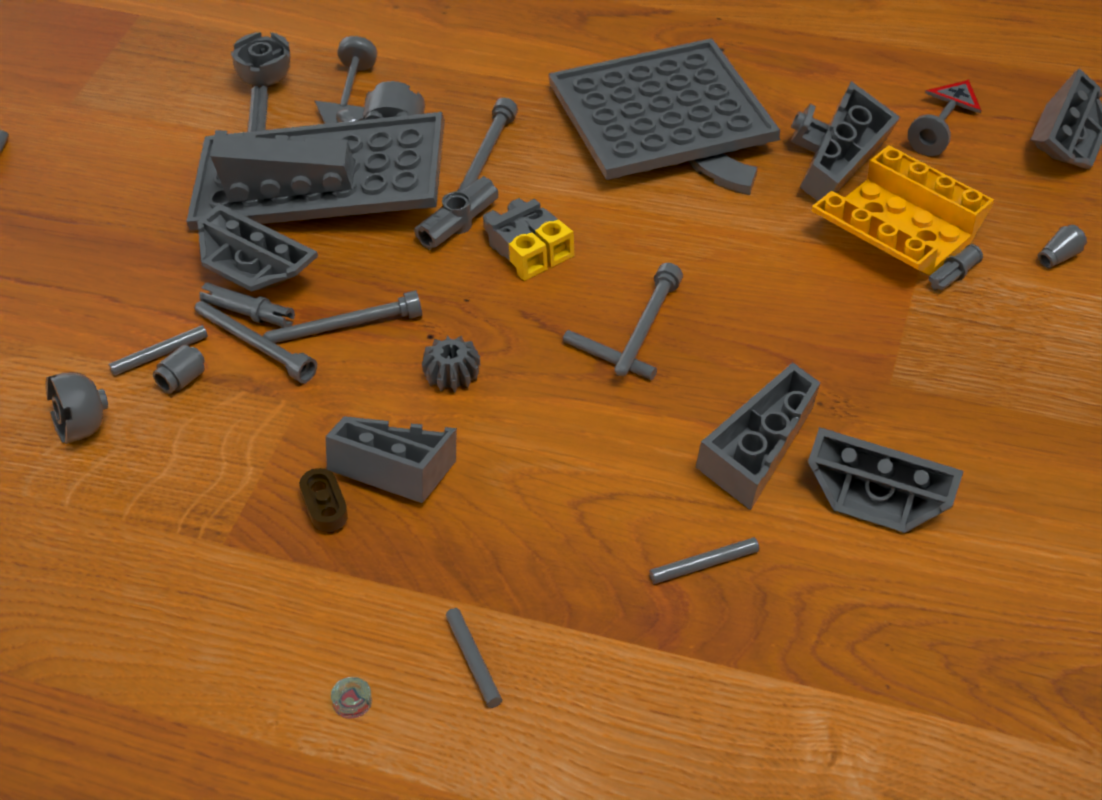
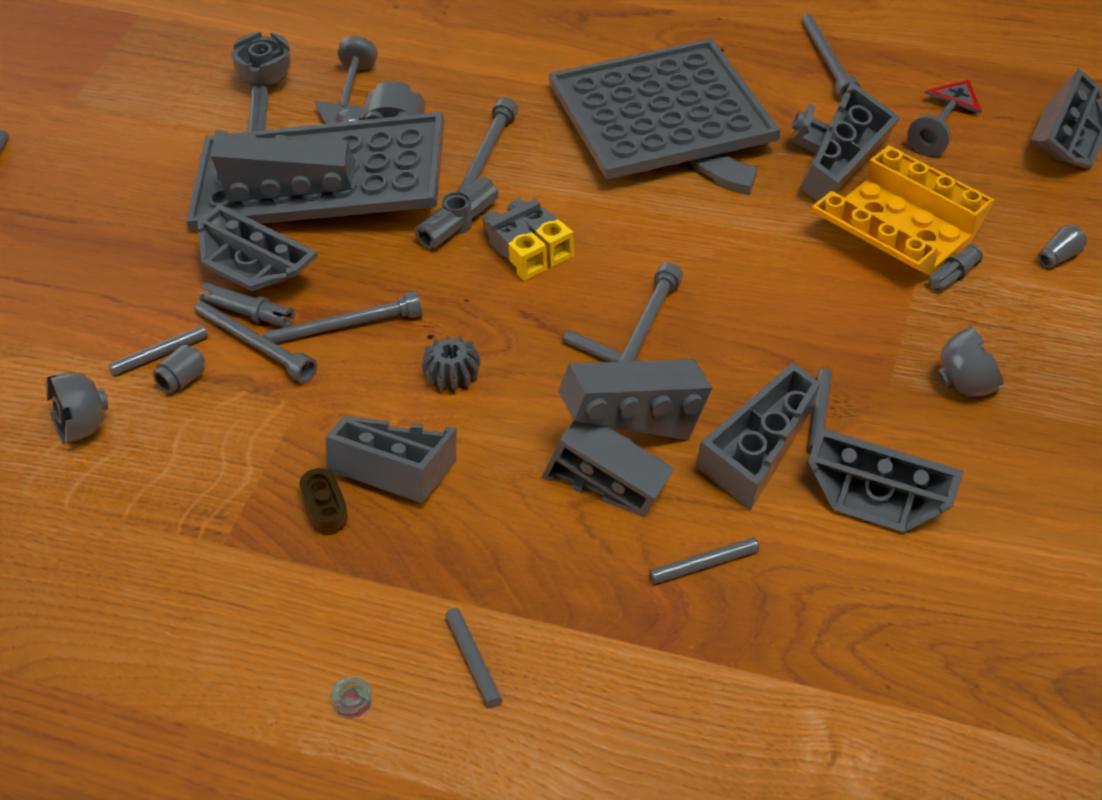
none -> dark grey wedge [541,421,674,517]
none -> dark grey wedge [558,359,712,440]
none -> dark grey piece [802,14,862,99]
none -> dark grey bar [808,369,832,453]
none -> dark grey cylinder [938,326,1004,398]

